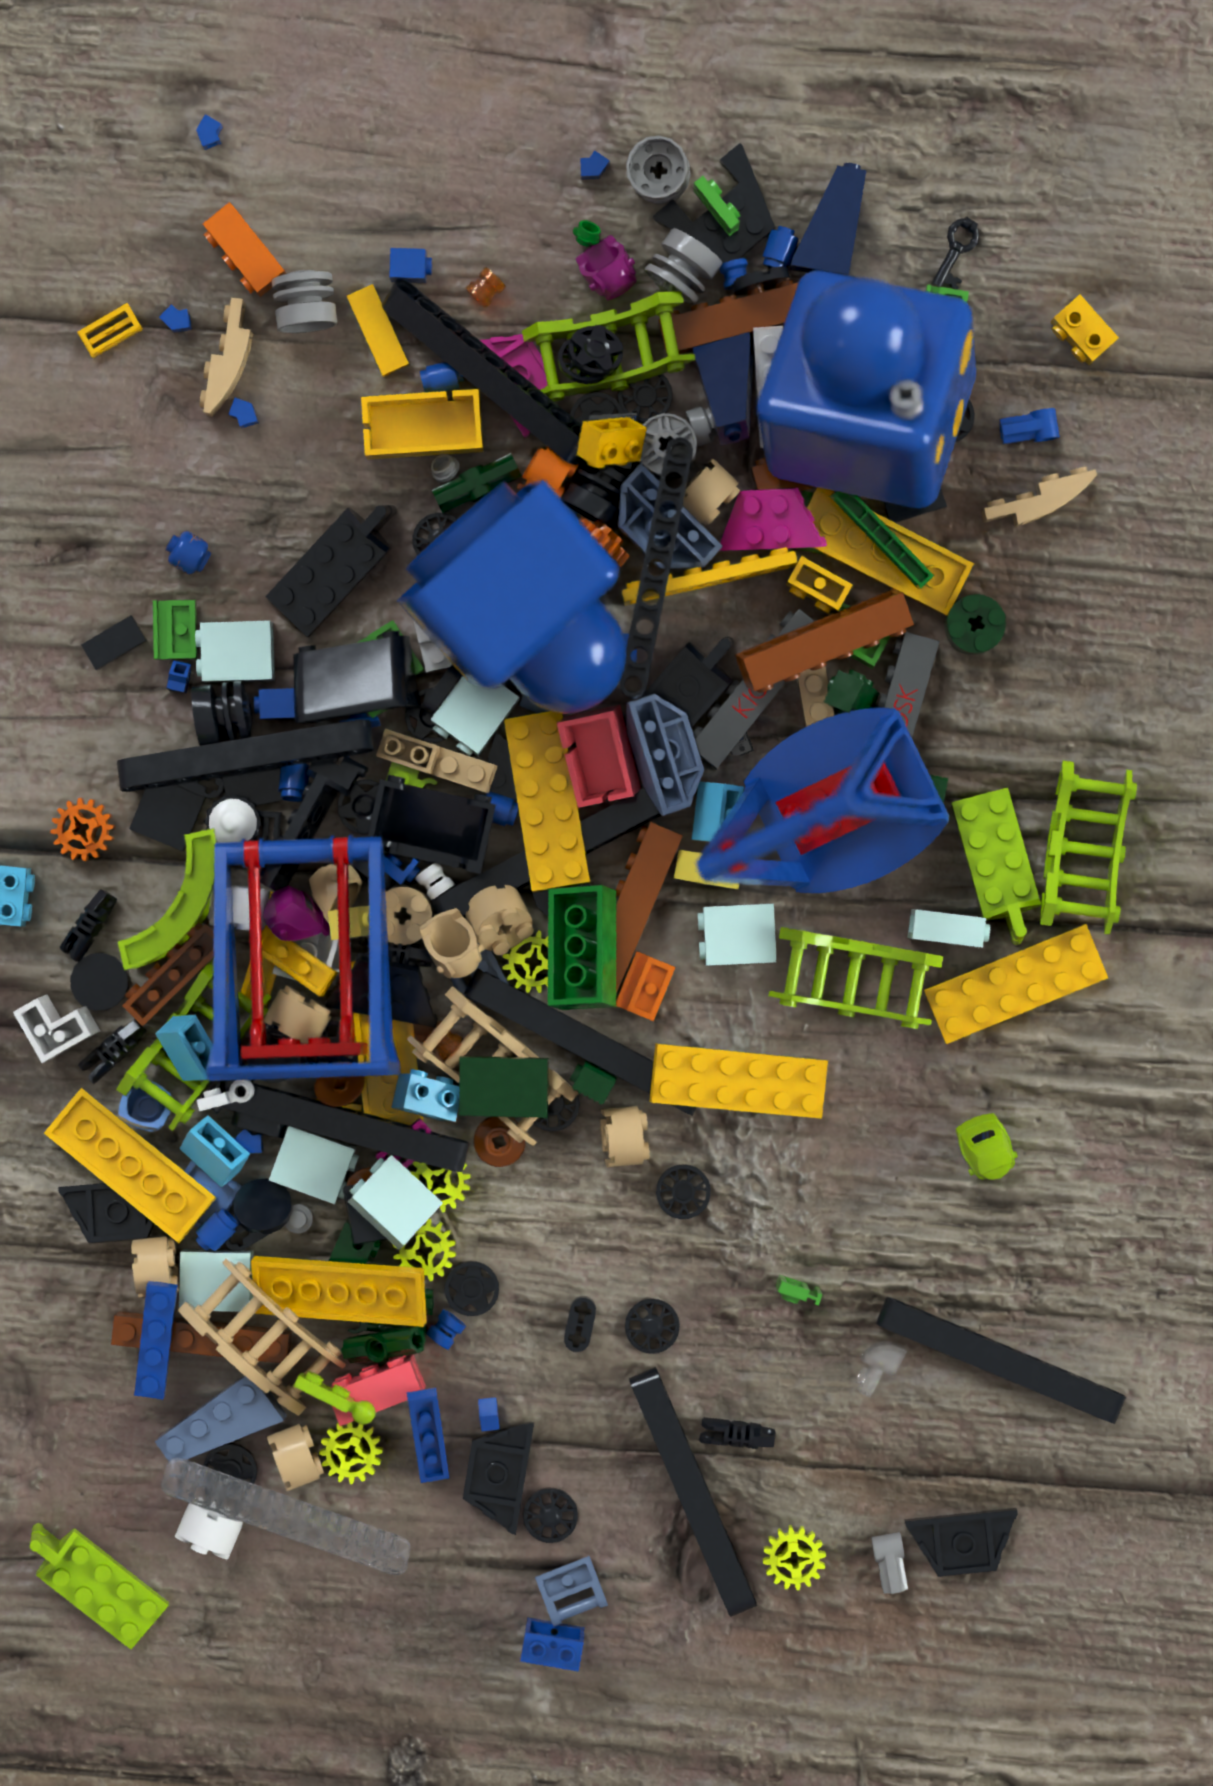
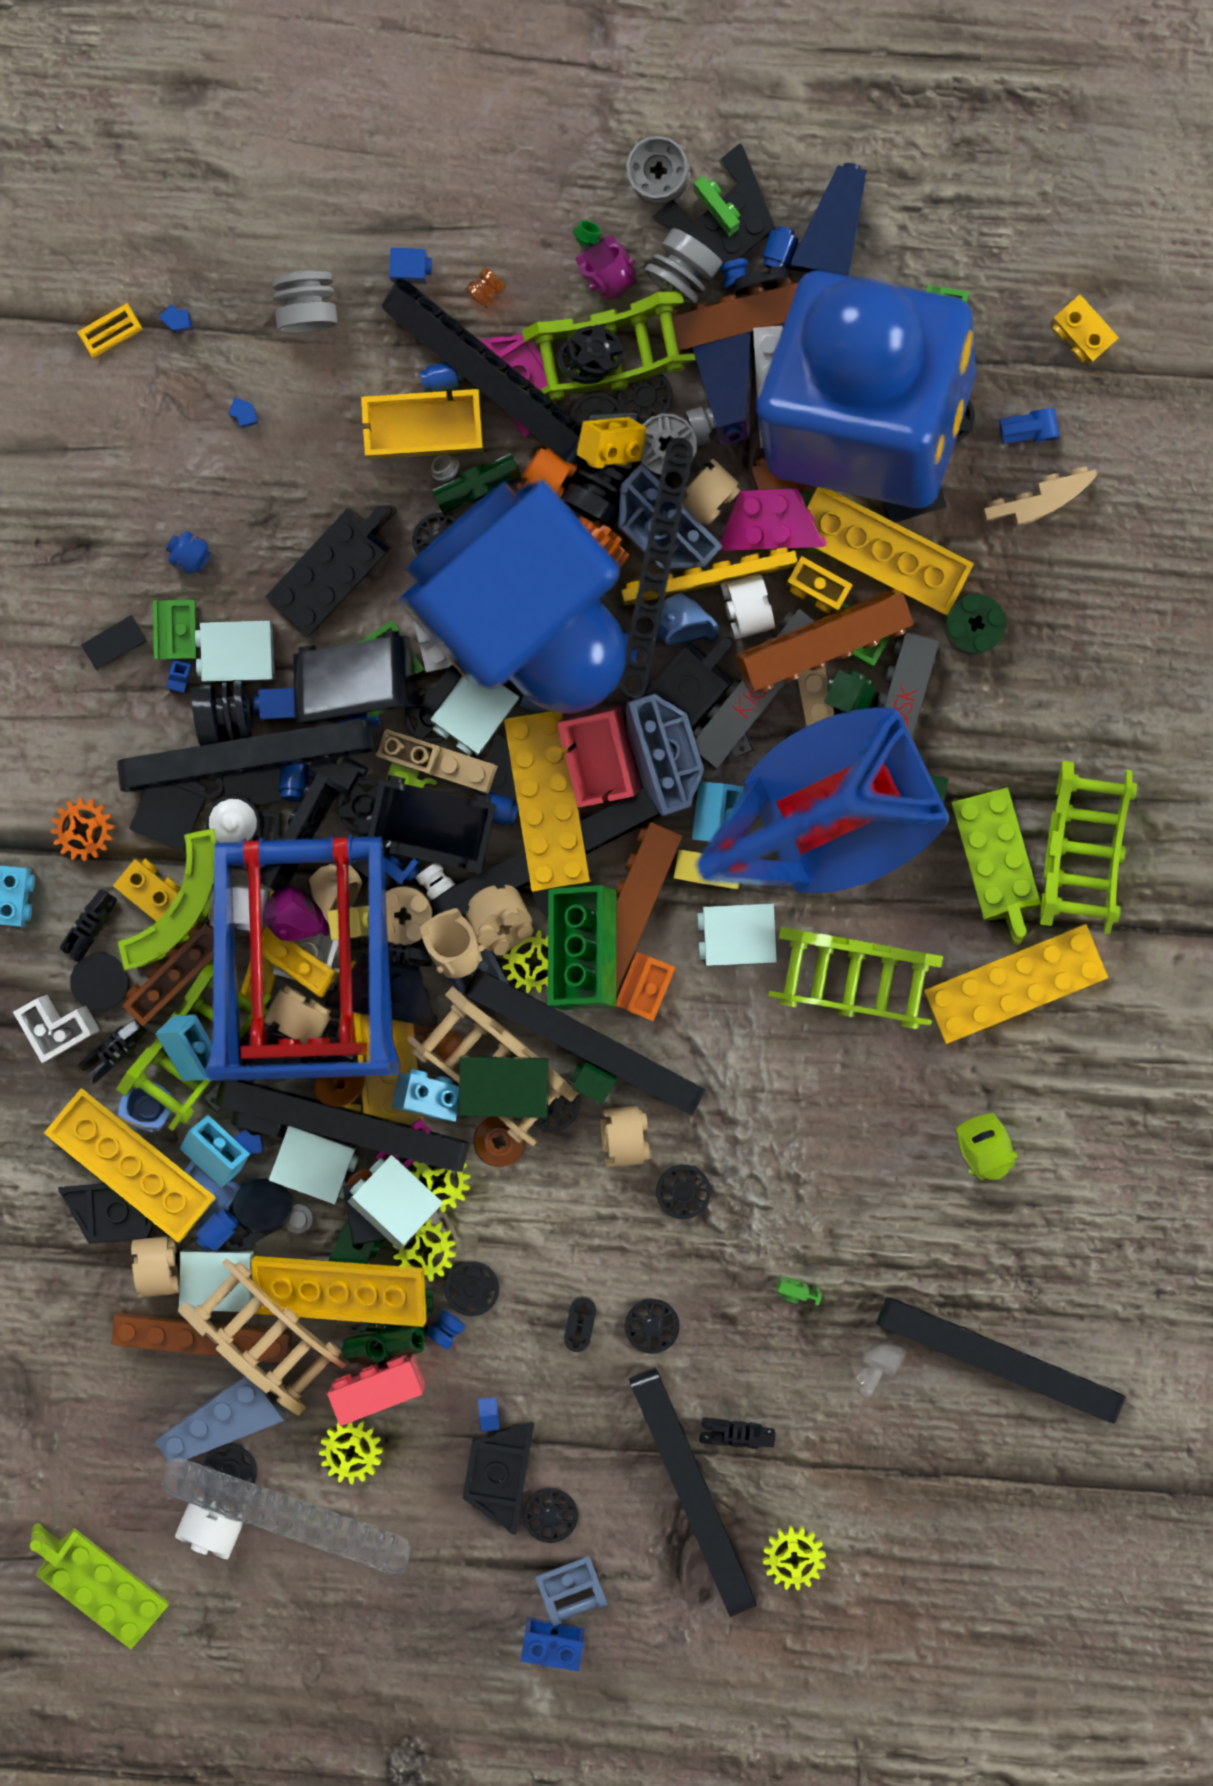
blue plate [134,1281,178,1399] -> none
blue piece [196,114,223,150] -> none
white plate [197,1080,255,1111] -> none
tan slope [200,297,253,417] -> none
orange brick [203,202,286,297] -> none
tan brick [267,1424,324,1492] -> none
lime plate [294,1371,375,1425] -> none
yellow tile [347,284,409,377] -> none
blue plate [407,1388,450,1483] -> none
blue piece [580,150,610,180] -> none
yellow plate [649,1043,828,1119] -> none
green piece [829,491,934,589] -> none
light grey piece [871,1532,908,1594] -> none
light grey wheel [891,381,923,419] -> none
black wing [904,1508,1018,1577] -> none
light aqua brick [907,909,990,947] -> none
black piece [931,216,979,289] -> none
none -> yellow brick [113,858,181,922]
none -> medium blue helmet [658,593,720,645]
none -> white brick [720,573,775,640]

